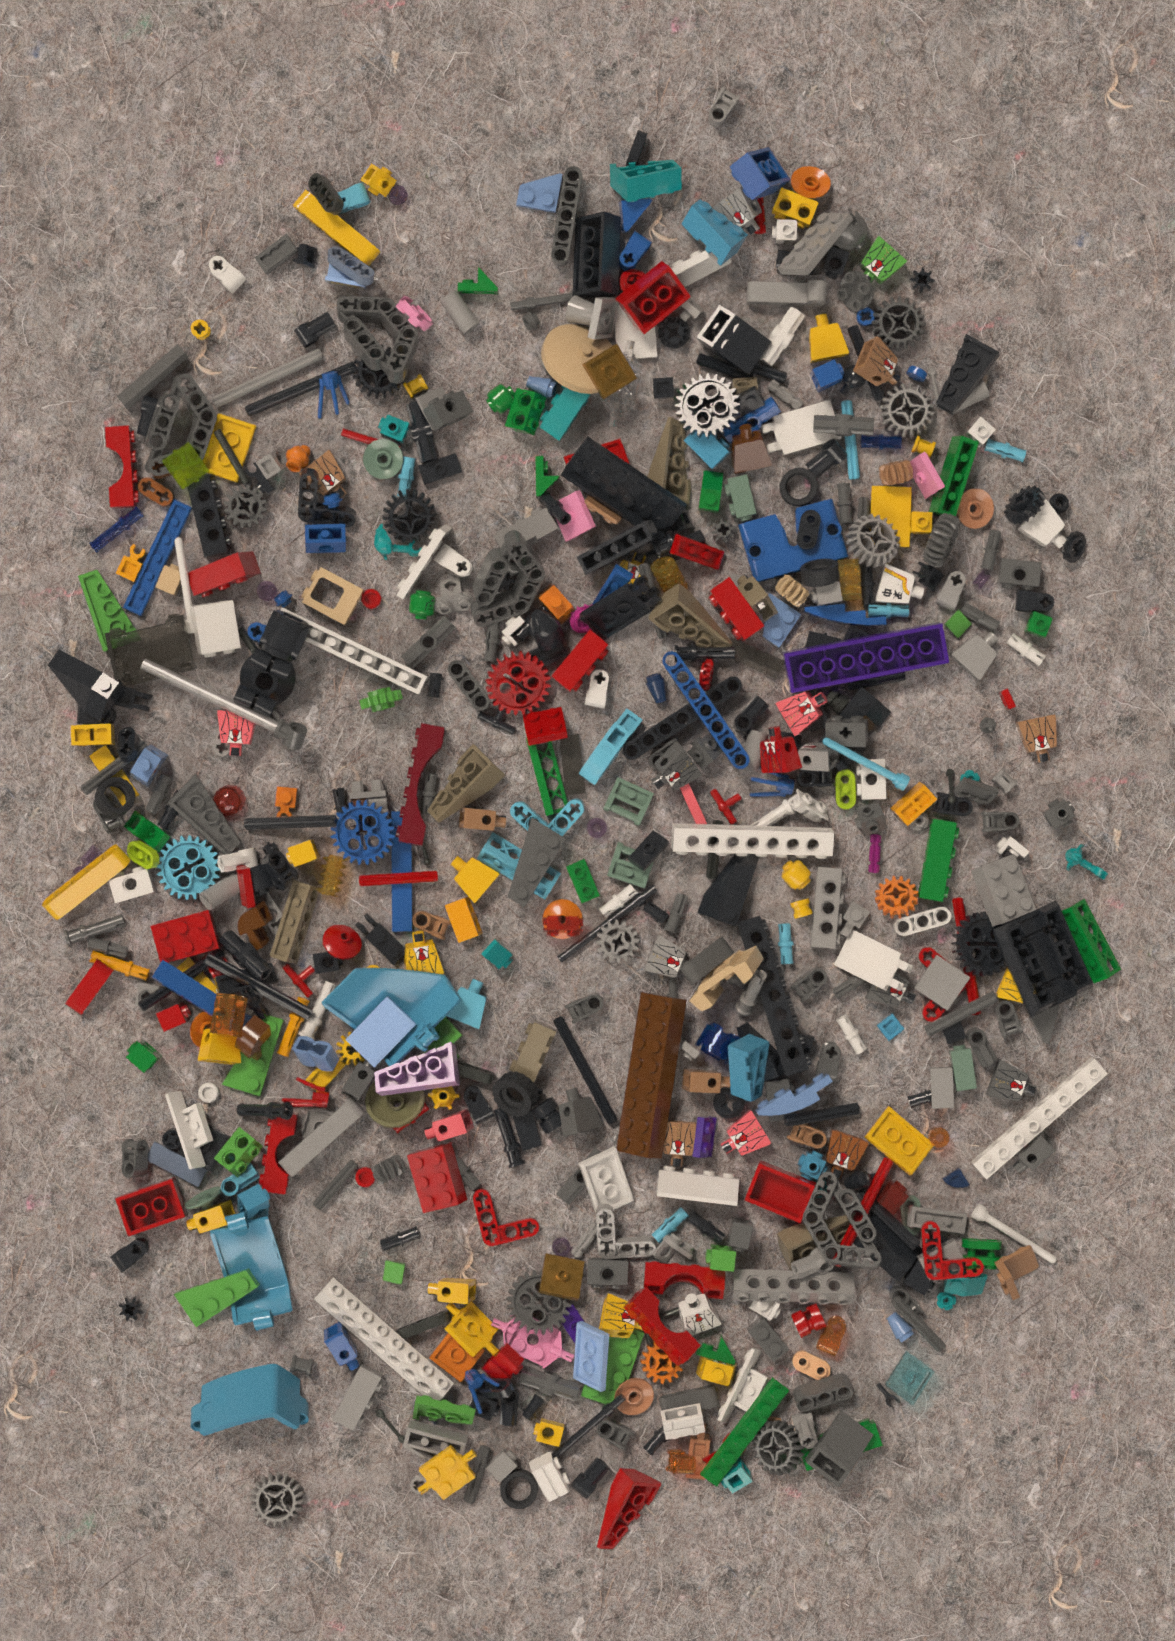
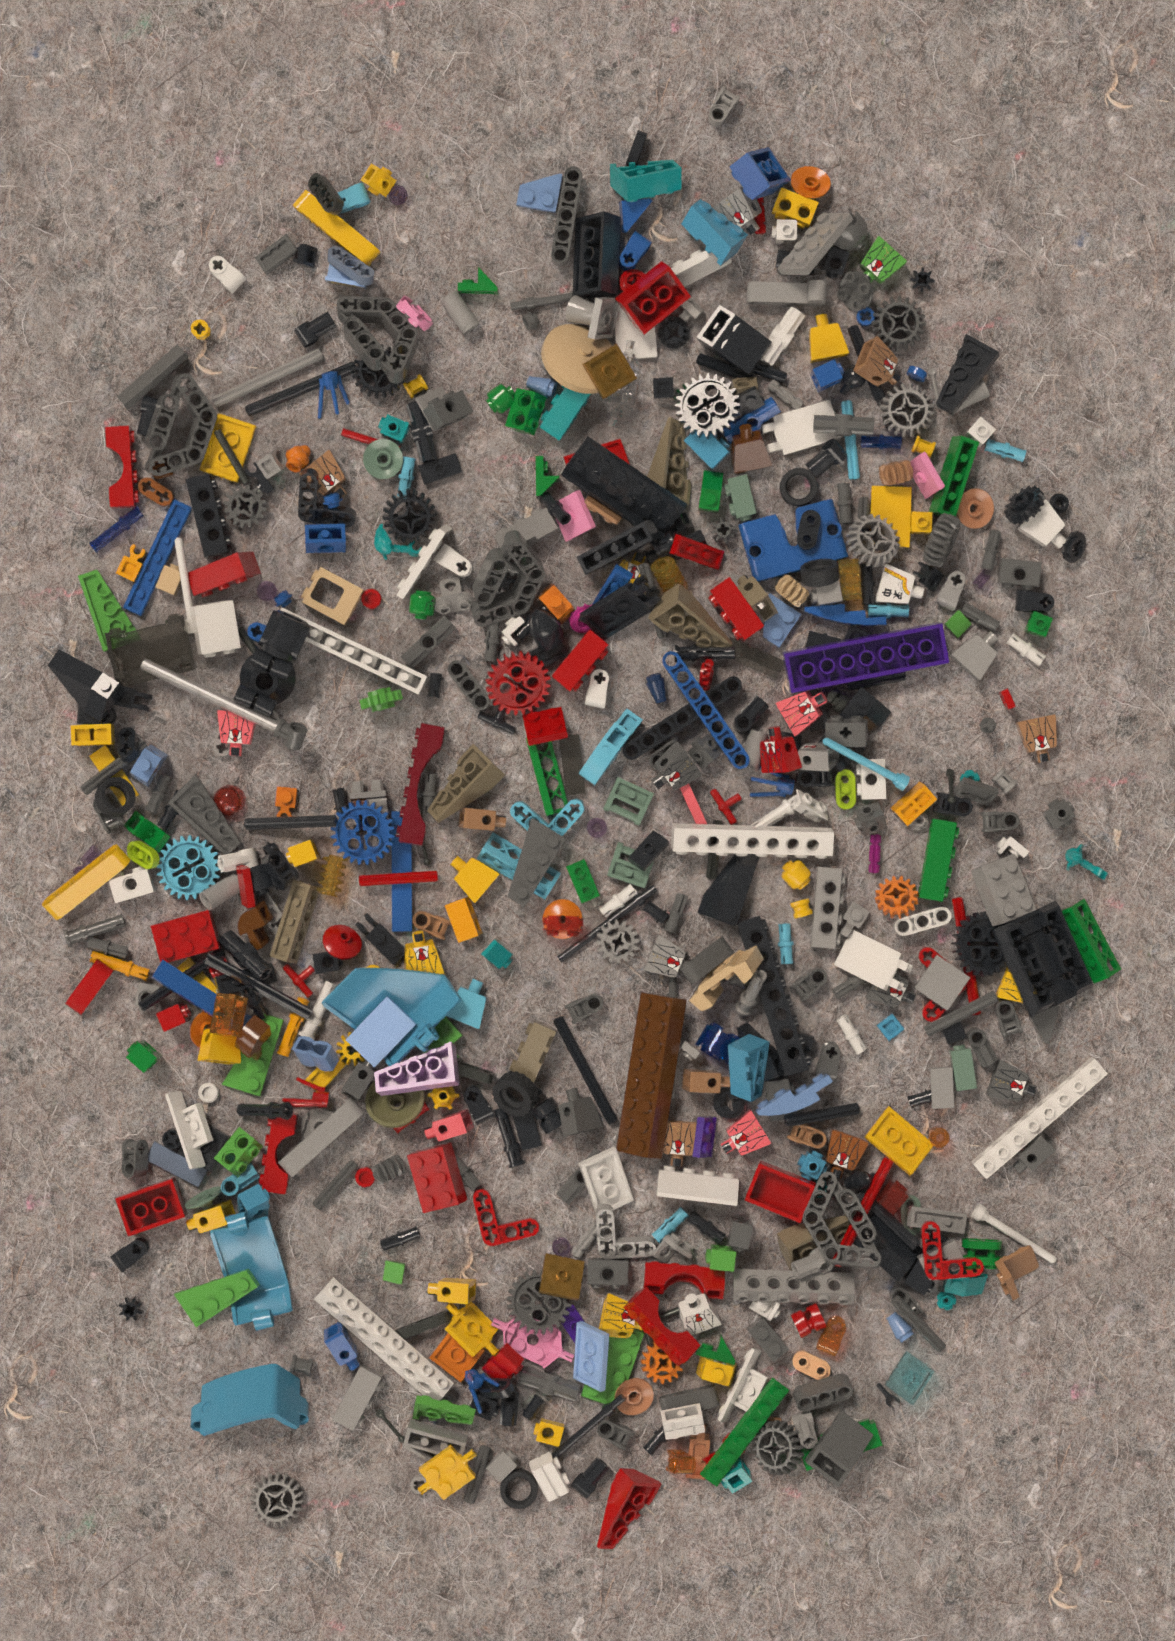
clear neon green piece [162,442,209,490] -> none
dark blue tile [942,1168,970,1188] -> none

